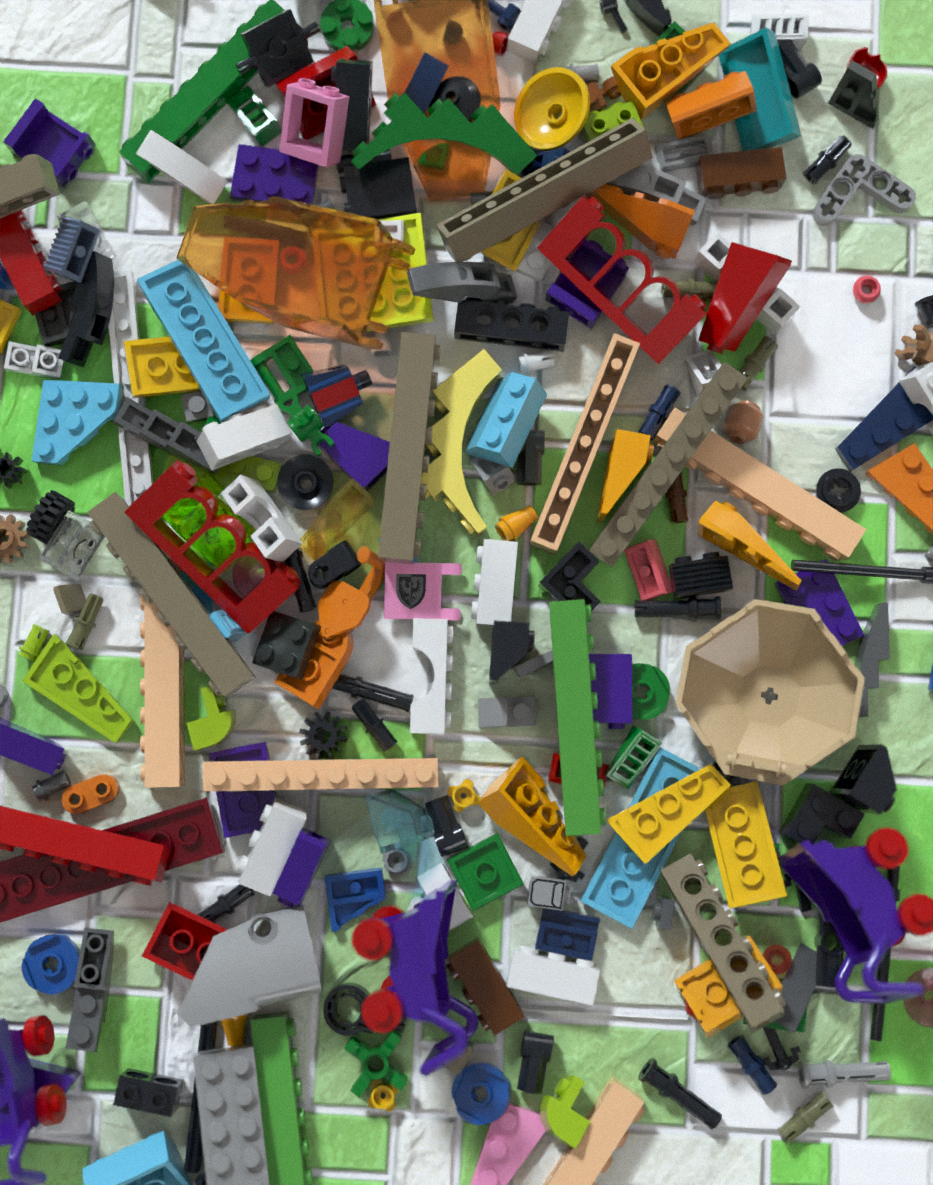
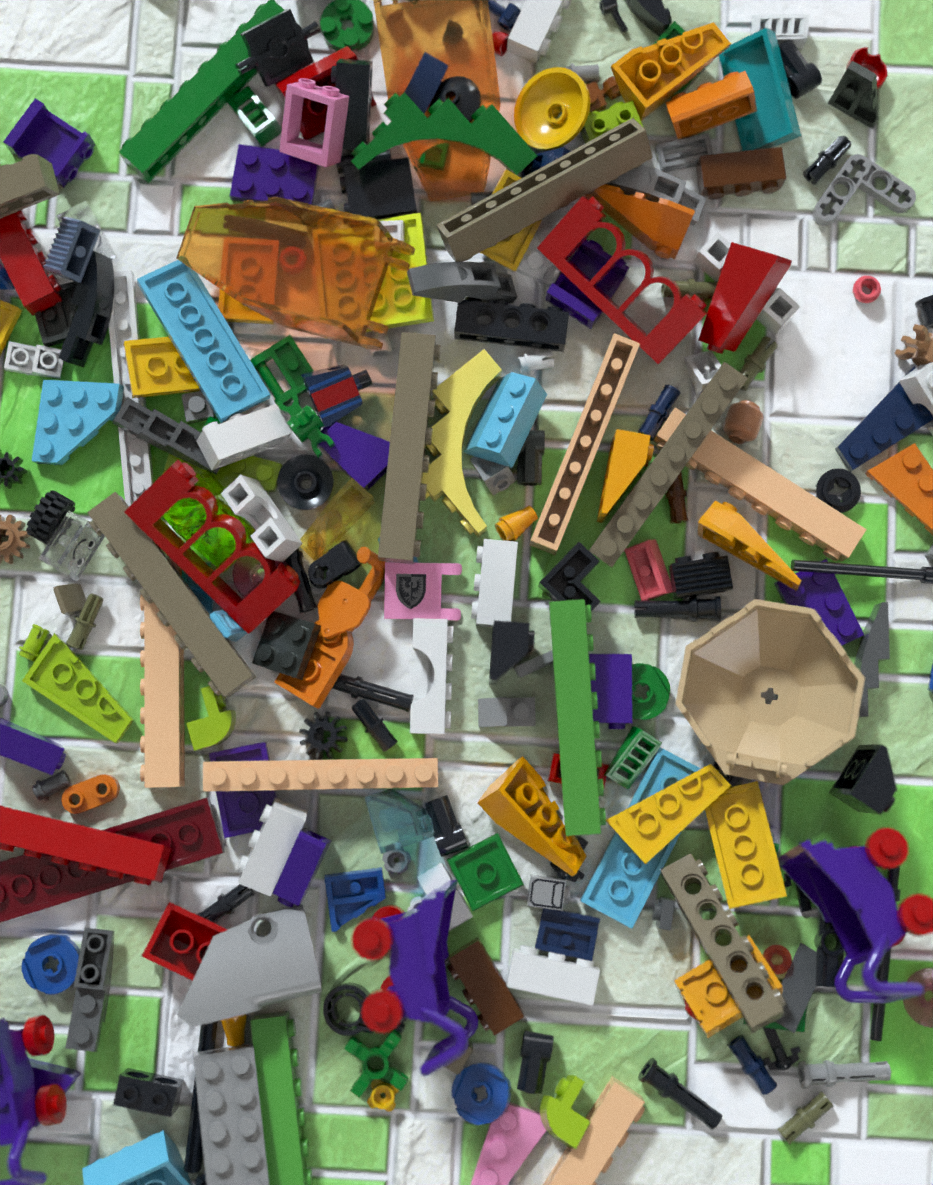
white slope [136,130,228,205] -> none
yellow plate [447,779,480,812] -> none
black brick [779,783,865,845] -> none

